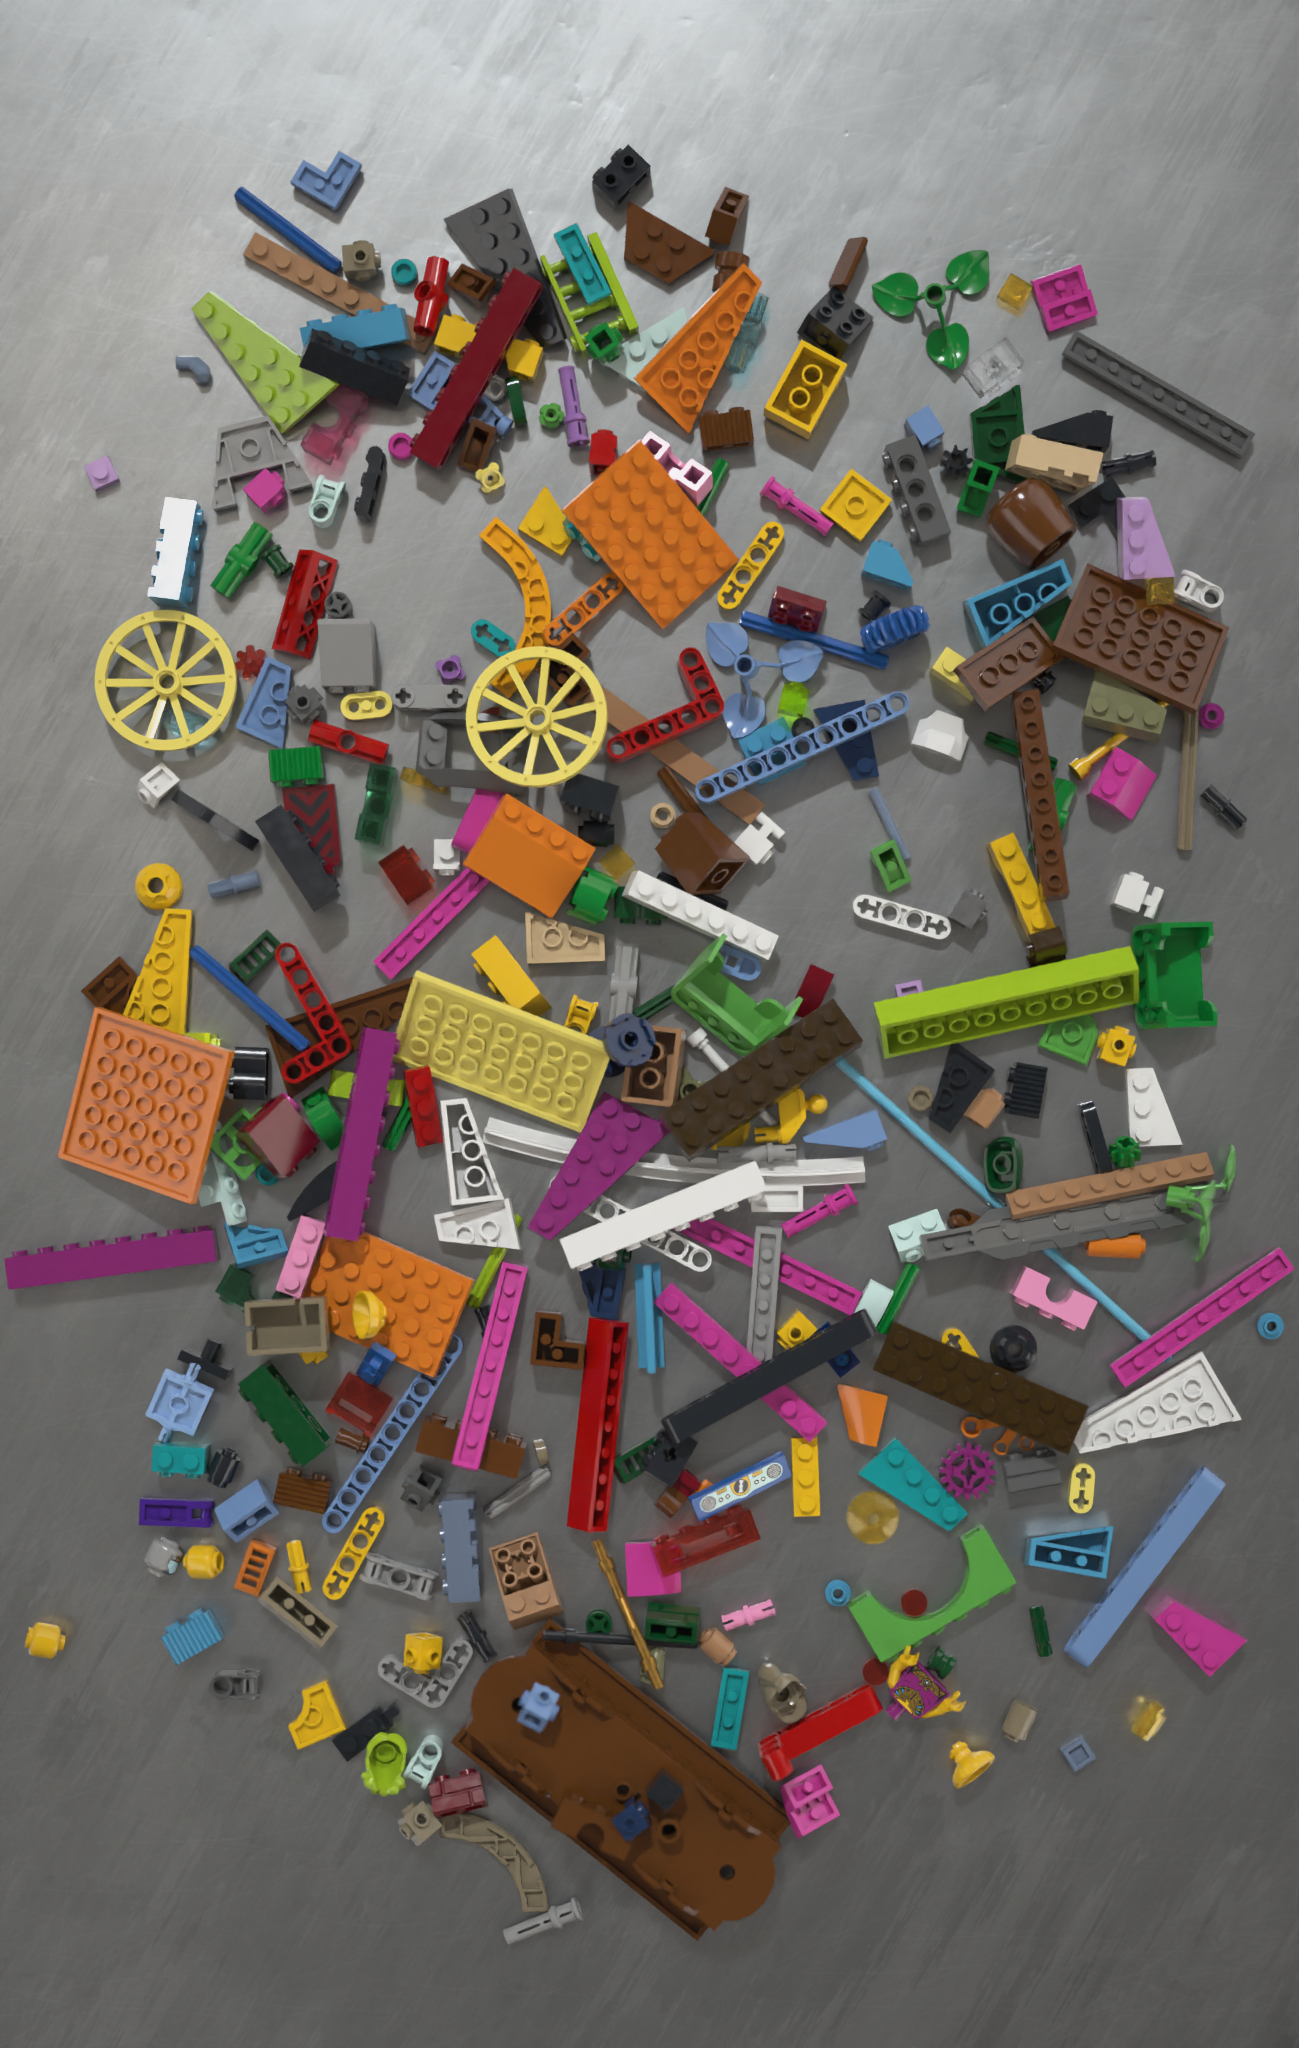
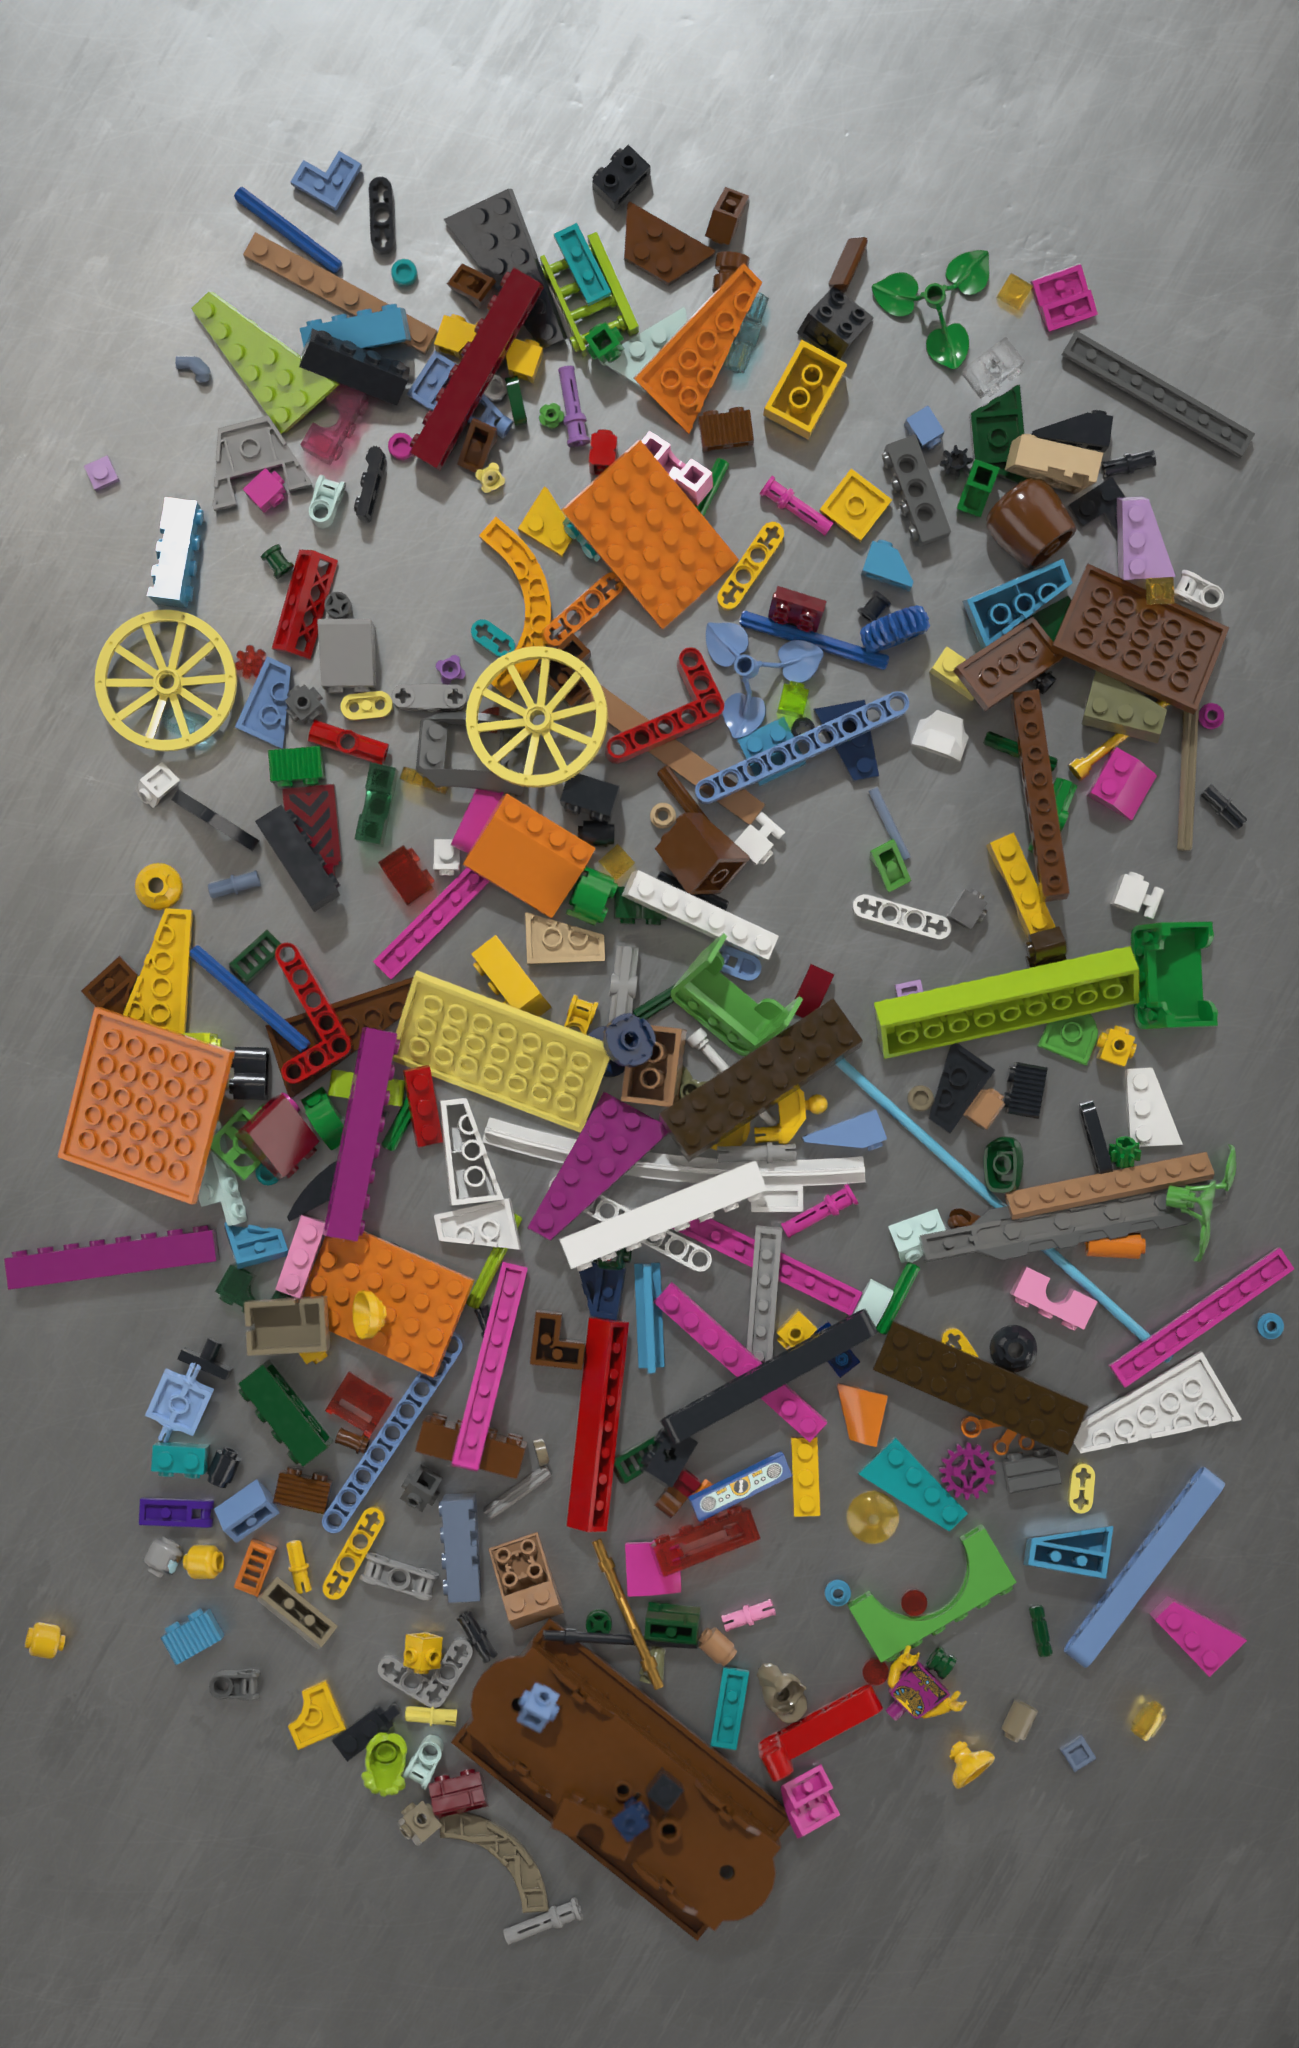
green piece [210,522,274,599] -> none
dark tan brick [342,240,381,281] -> none
blue plate [356,1341,397,1387] -> none
red piece [413,256,449,337] -> none
none -> black beam [369,177,395,255]
none -> light yellow axle [405,1706,457,1727]

